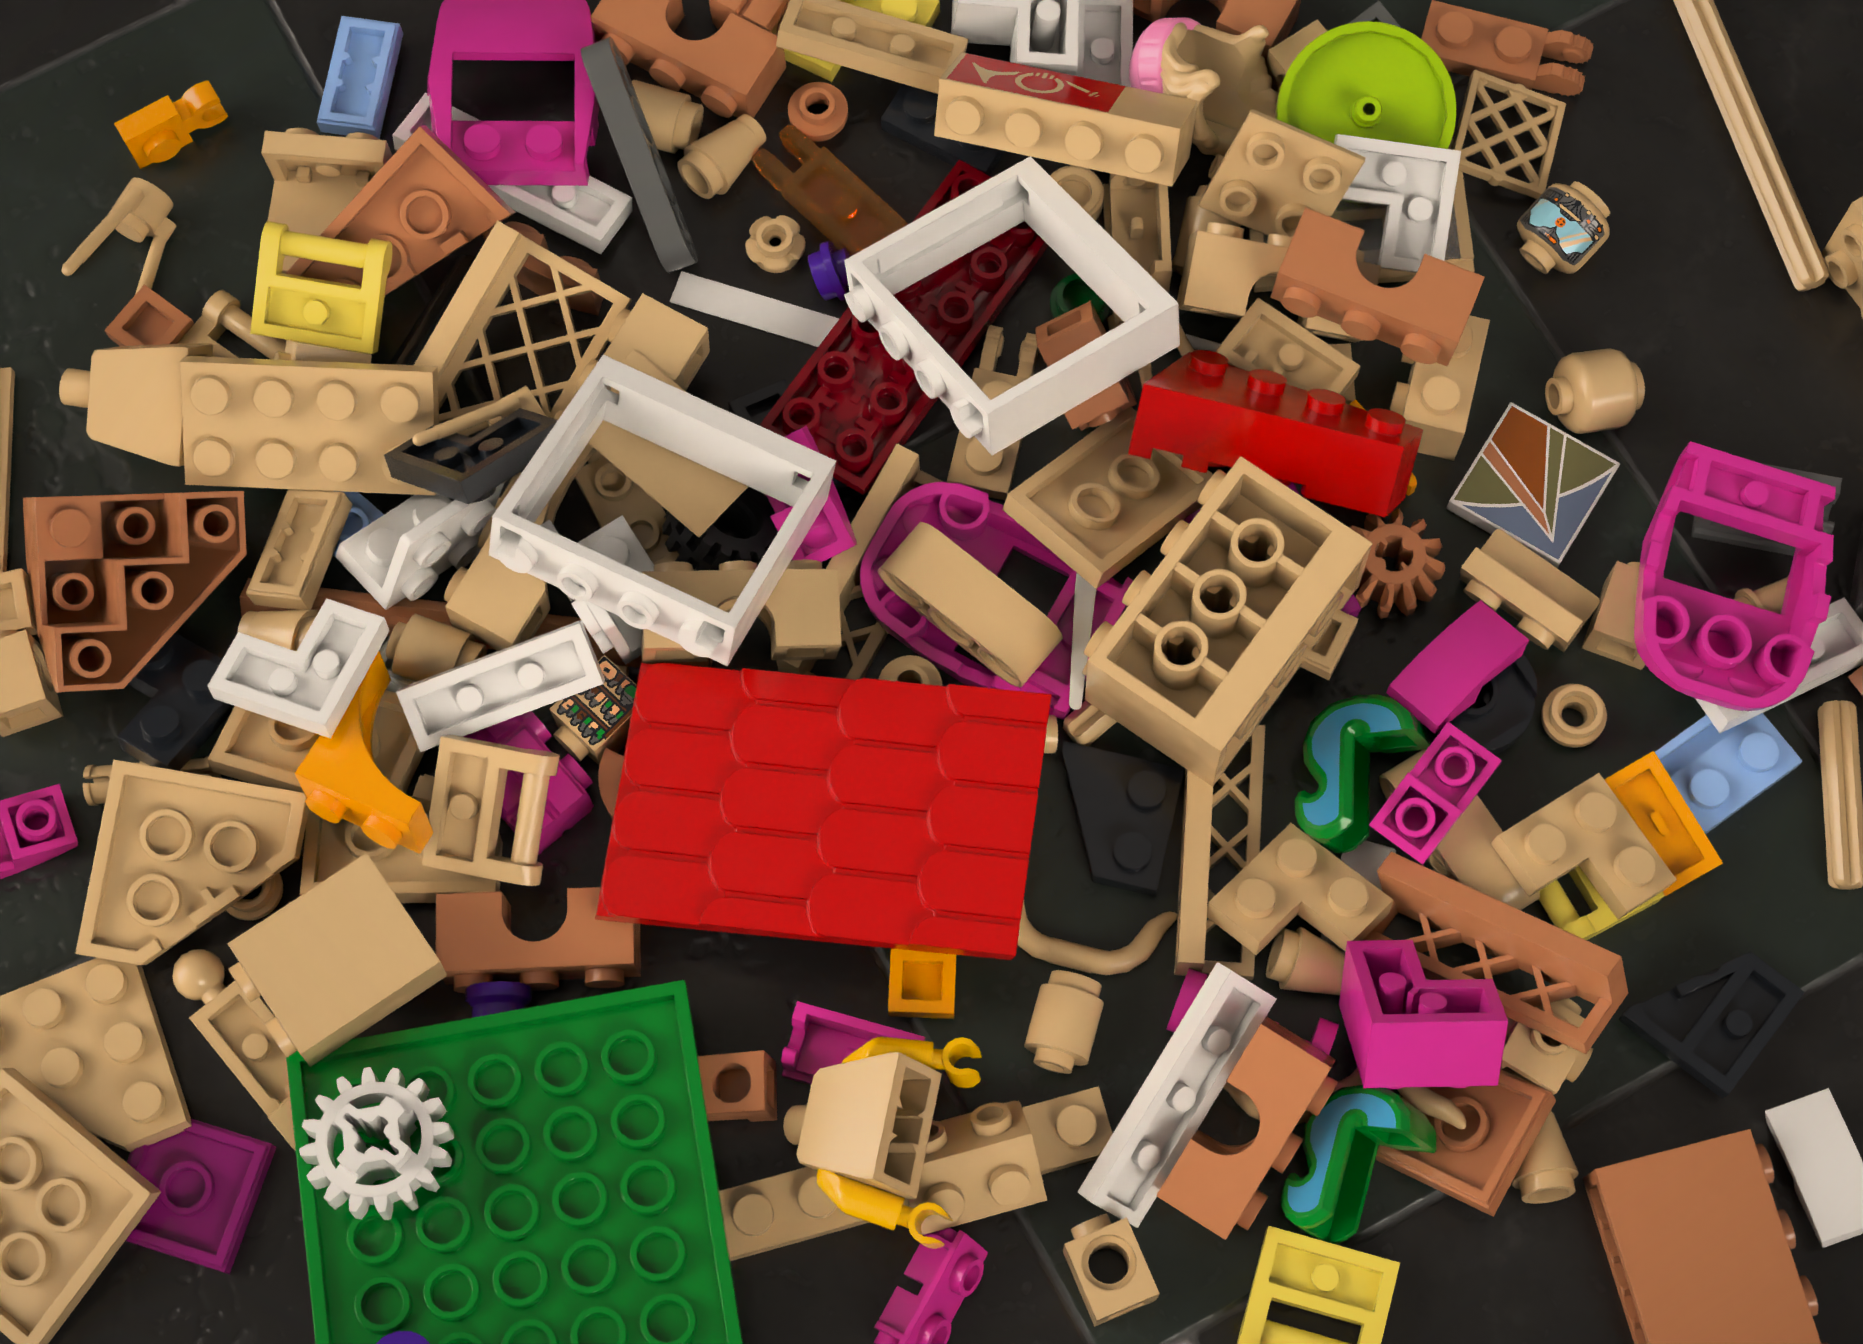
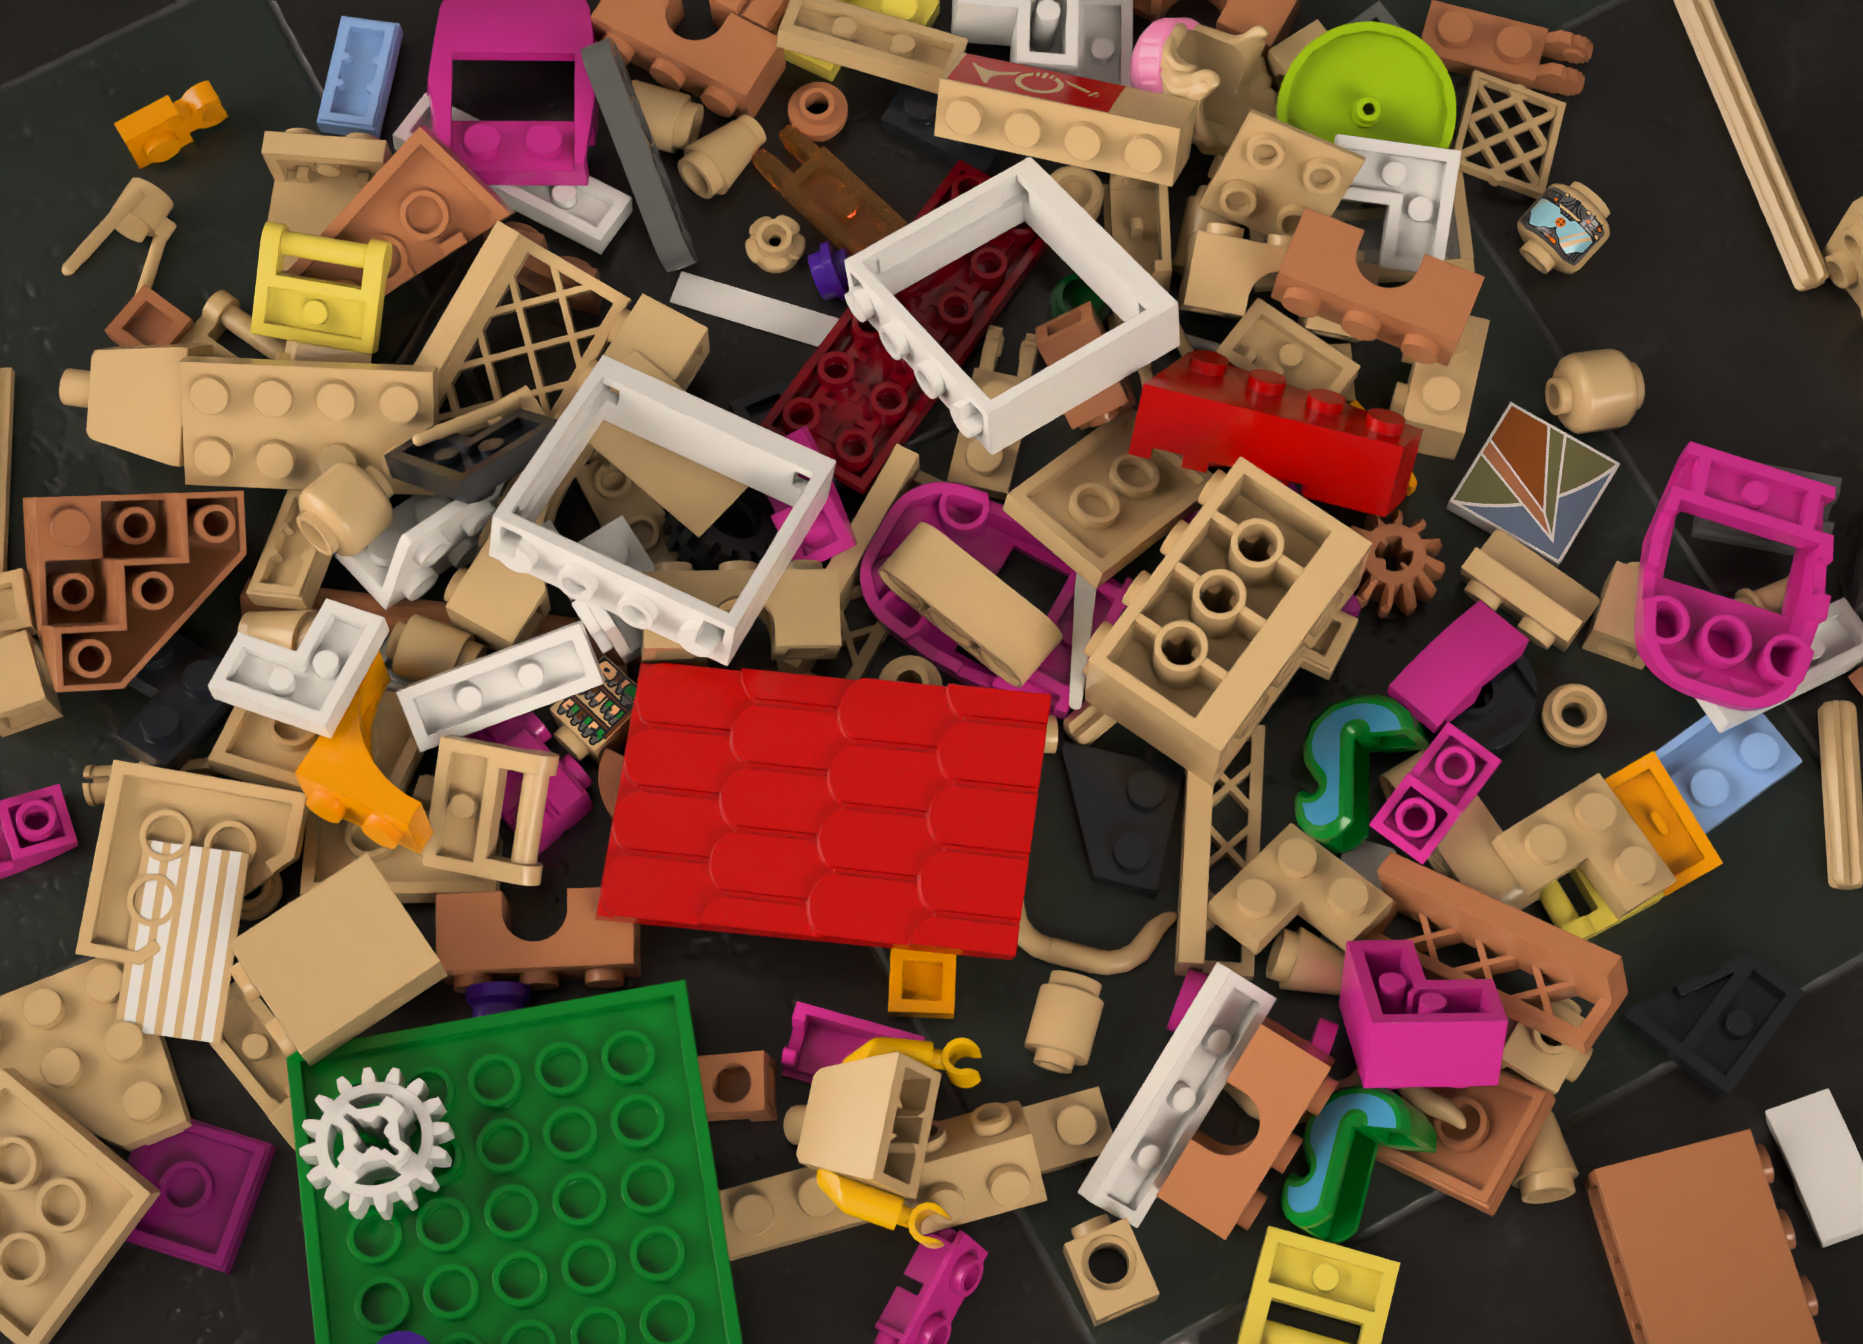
none -> sticker [115,840,250,1044]
none -> tan head [296,462,394,557]

